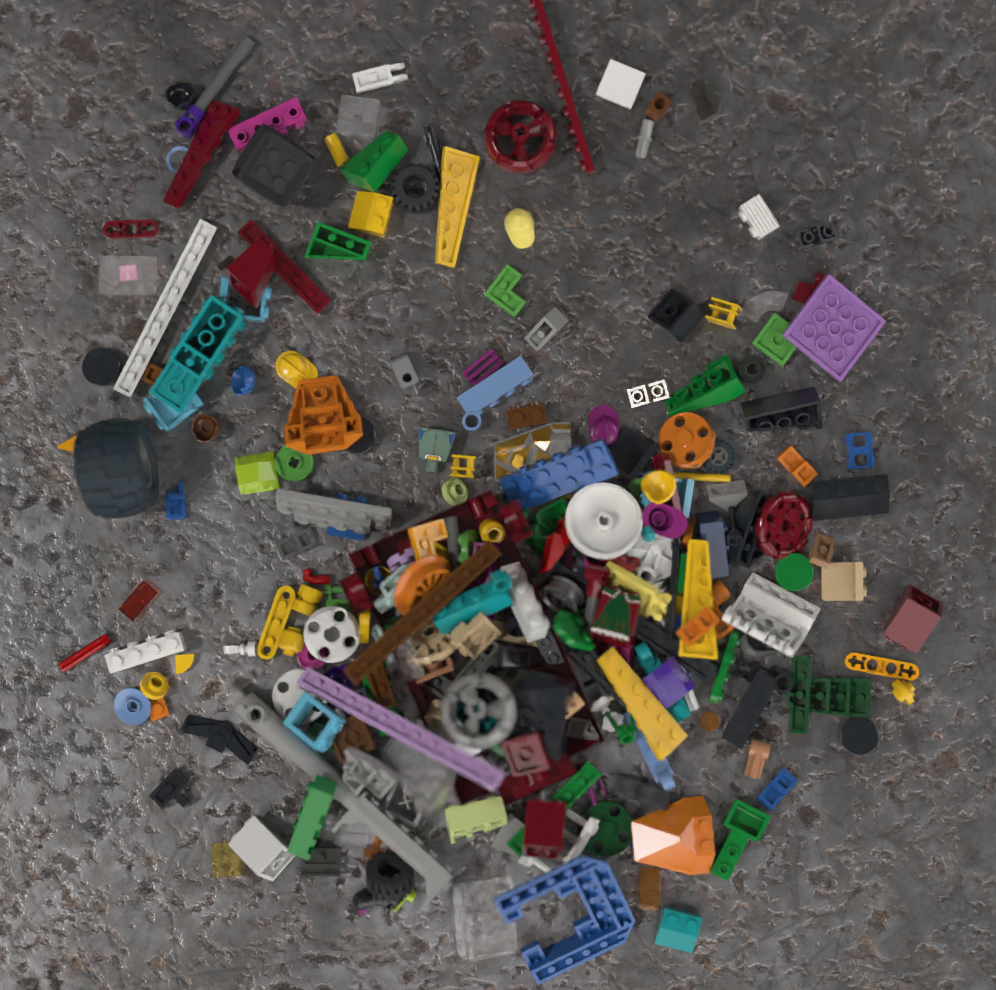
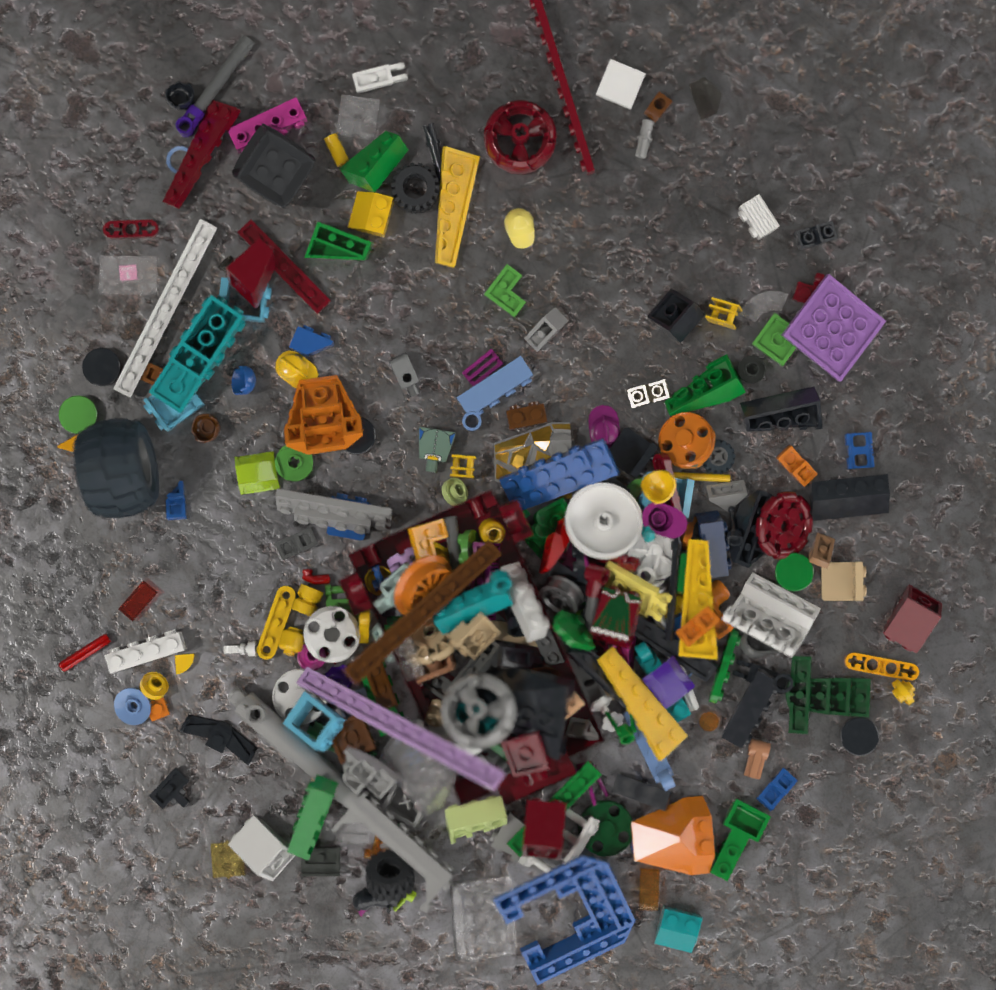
none -> bright green tile [59,396,98,434]
none -> blue slope [289,325,334,357]

